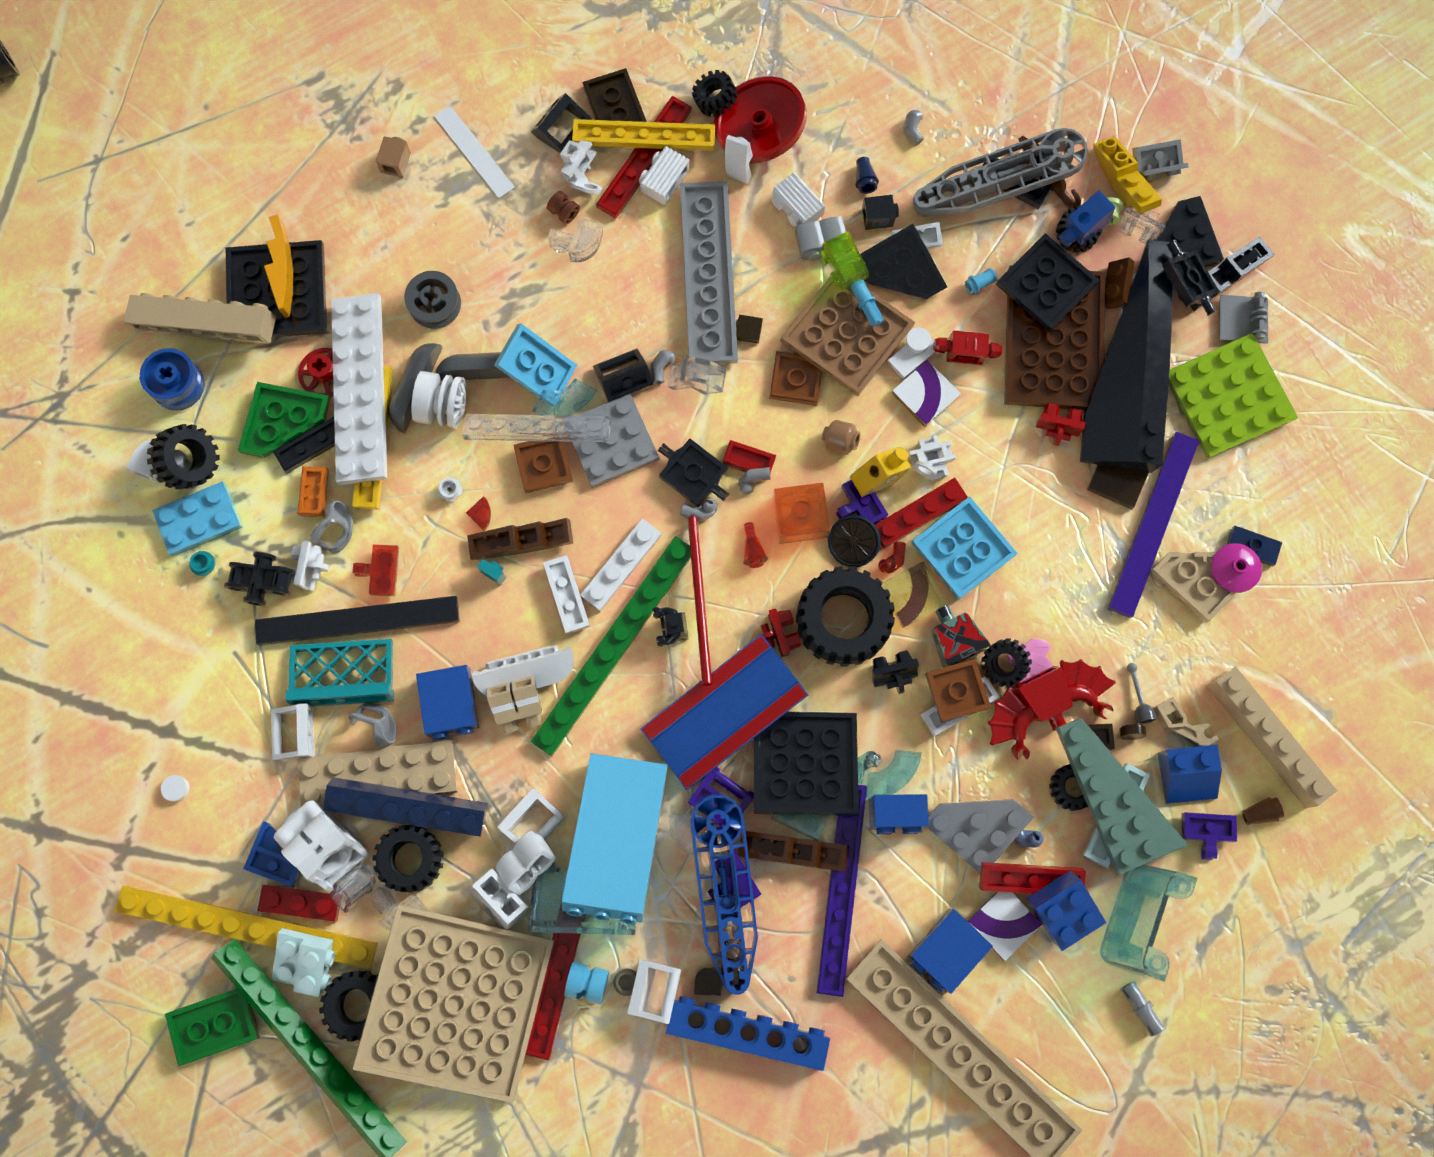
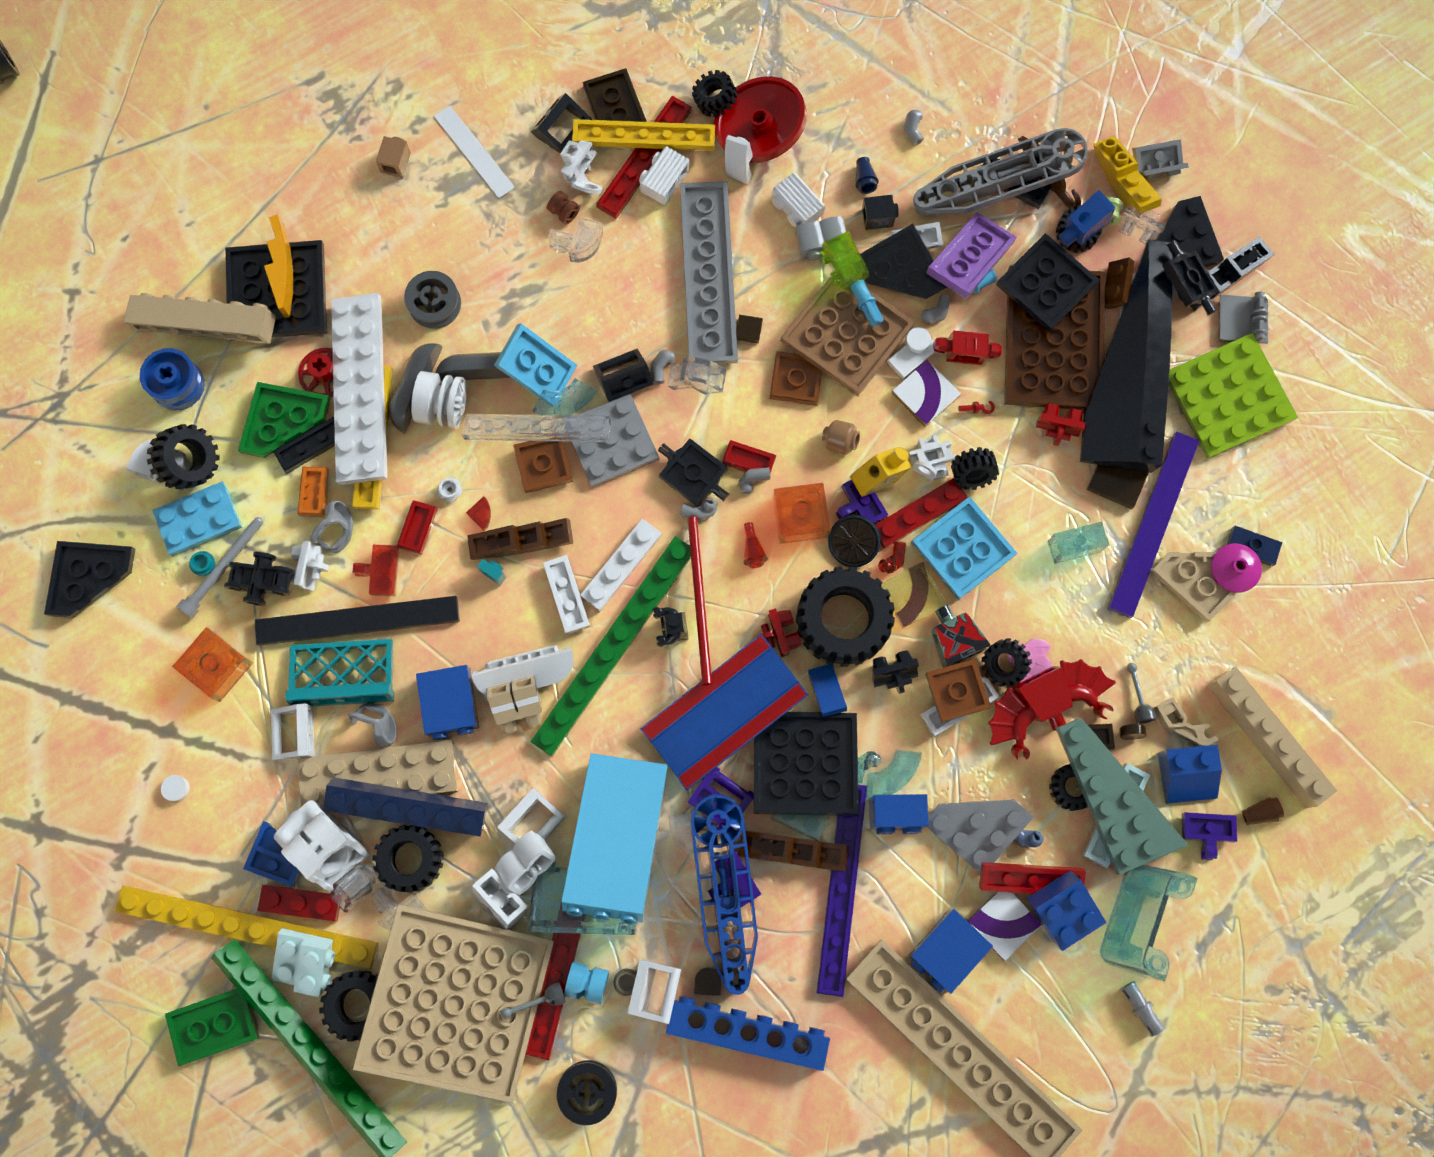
none -> black plate [44,541,135,618]
none -> clear orange brick [172,627,254,702]
none -> light grey piece [176,517,263,619]
none -> red tile [397,500,438,555]
none -> hinge [501,982,566,1019]
none -> black wheel [557,1060,617,1125]
none -> blue tile [808,664,847,717]
none -> light grey arm [921,295,951,324]
none -> medium lavender plate [926,212,1017,299]
none -> black tyre [951,447,999,490]
none -> red hand [958,401,995,414]
none -> clear light blue brick [1048,522,1109,564]

